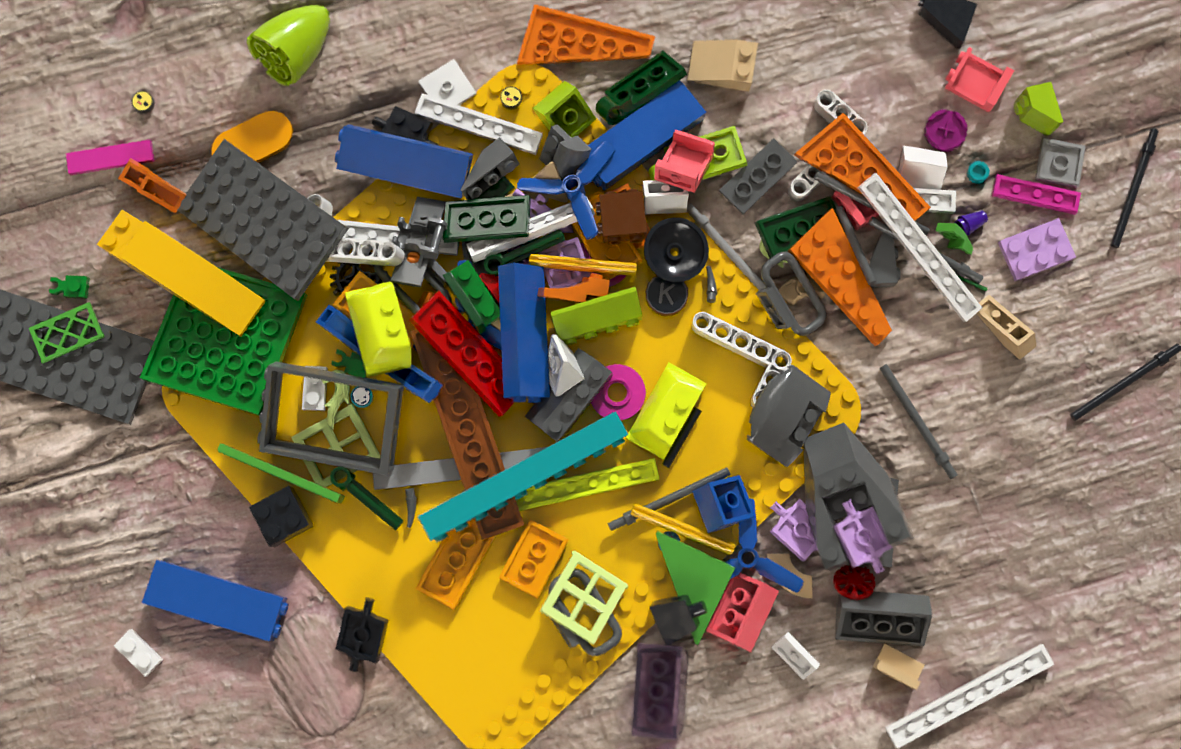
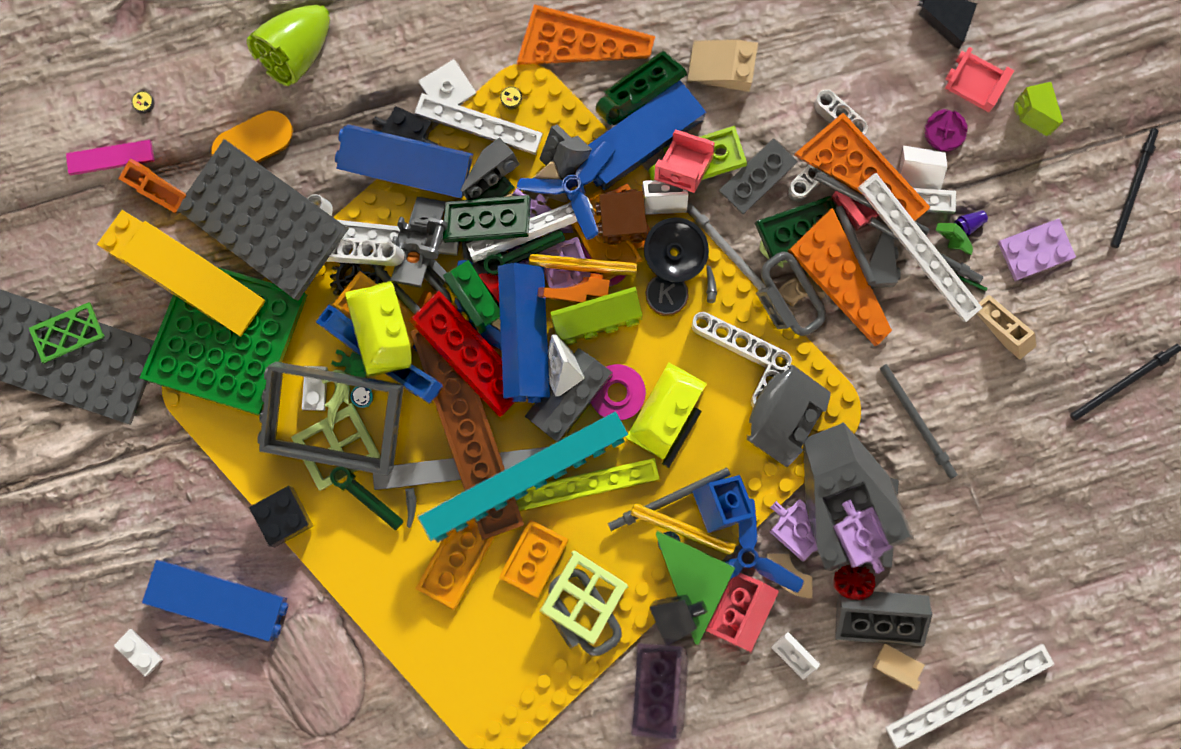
green plate [49,275,90,299] -> none
bright green tile [217,443,345,503] -> none
black plate [335,597,389,672] -> none
lime slope [533,81,596,138] -> none
teal tile [967,161,990,184] -> none
dark pink tile [992,174,1081,215] -> none
light grey tile [1035,138,1086,188] -> none

